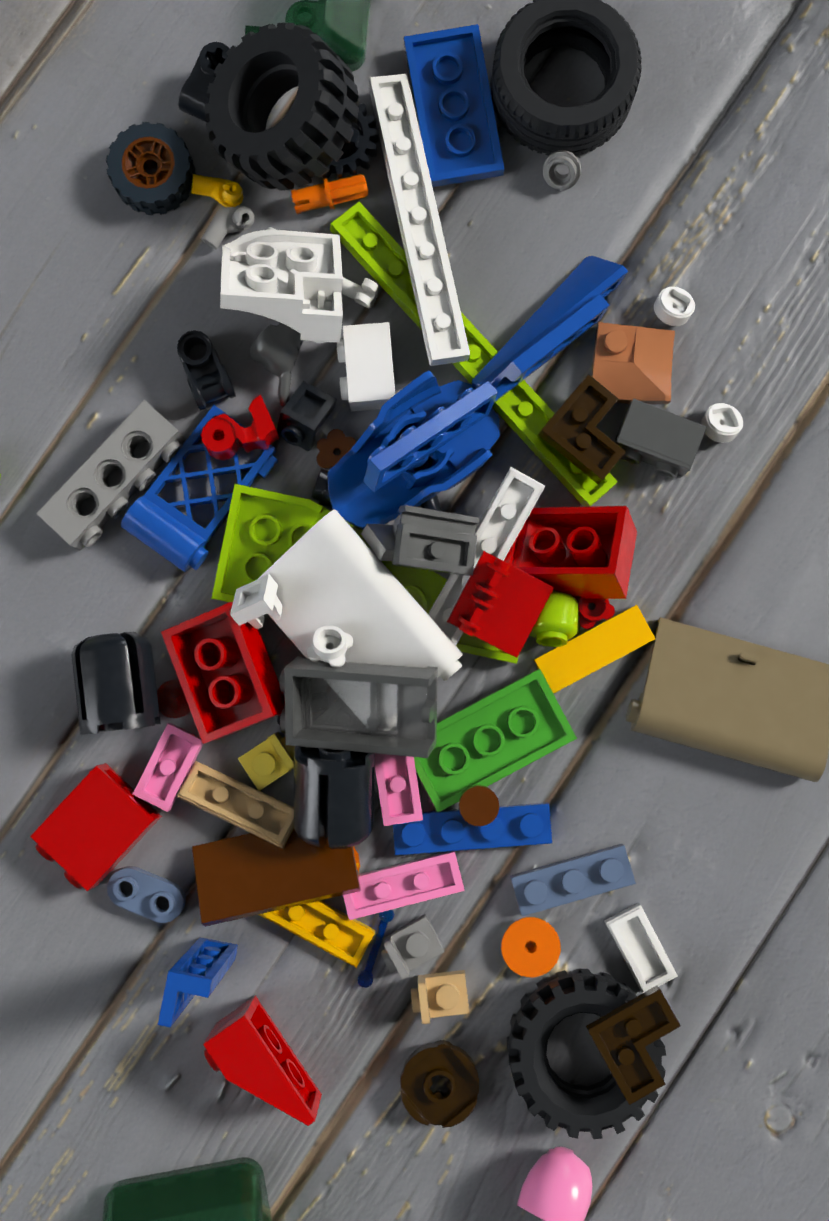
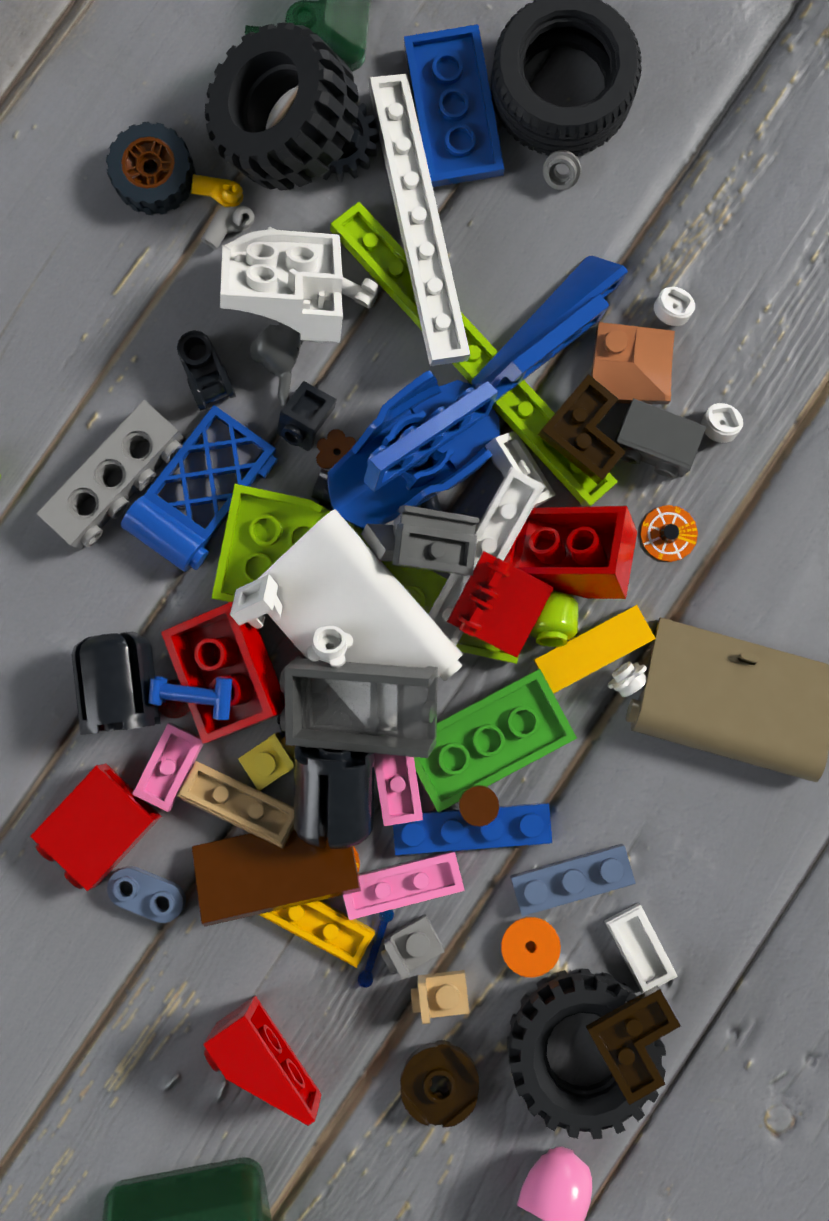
blue fence [158,937,238,1028] -> none
black piece [178,42,229,123] -> none
red leg [201,394,279,460] -> none
orange axle [291,174,368,215] -> none
white brick [337,322,395,412] -> none
red plate [572,595,615,629] -> none
none -> blue piece [148,676,233,720]
none -> white plate [485,431,556,508]
none -> white plate [608,662,647,697]
none -> orange piece [640,505,698,562]

